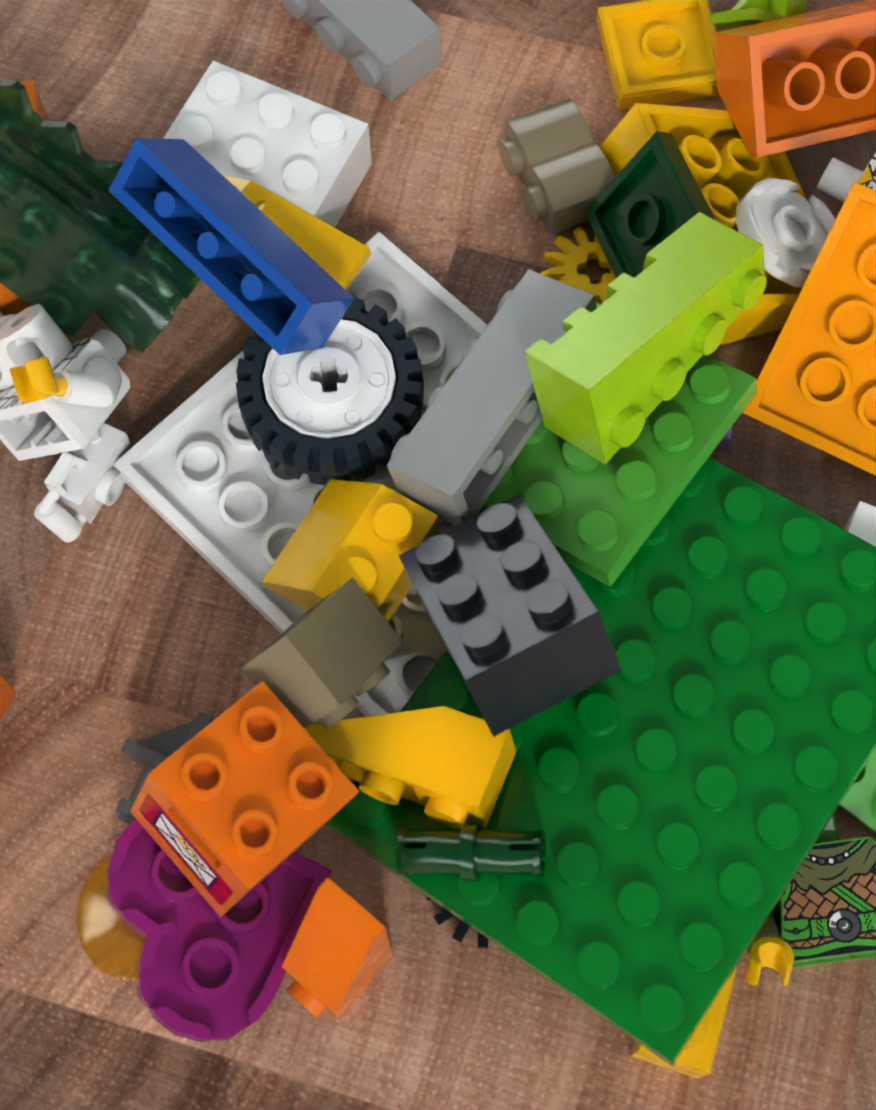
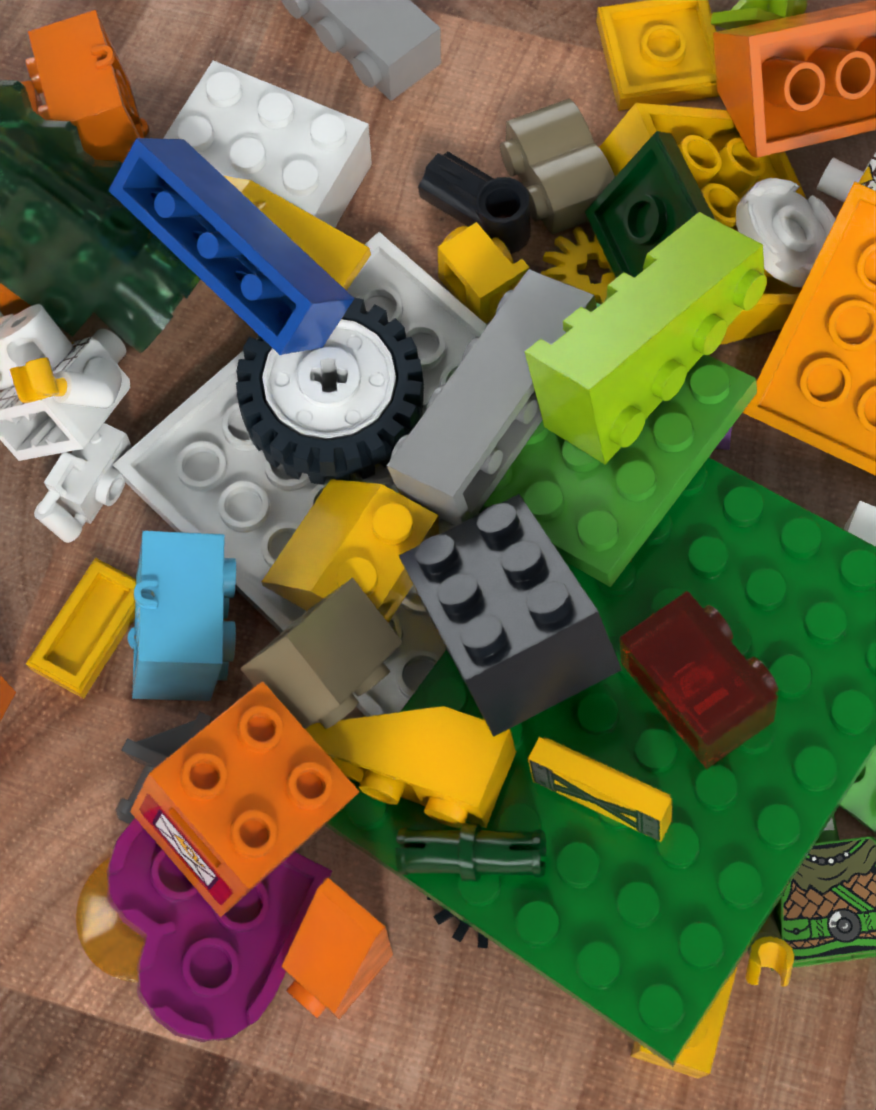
none -> orange brick [25,10,149,192]
none -> yellow tile [26,557,136,699]
none -> medium azure brick [127,531,236,701]
none -> black piece [418,151,531,254]
none -> yellow brick [438,222,529,323]
none -> yellow tile [528,737,672,842]
none -> clear red brick [619,590,778,769]

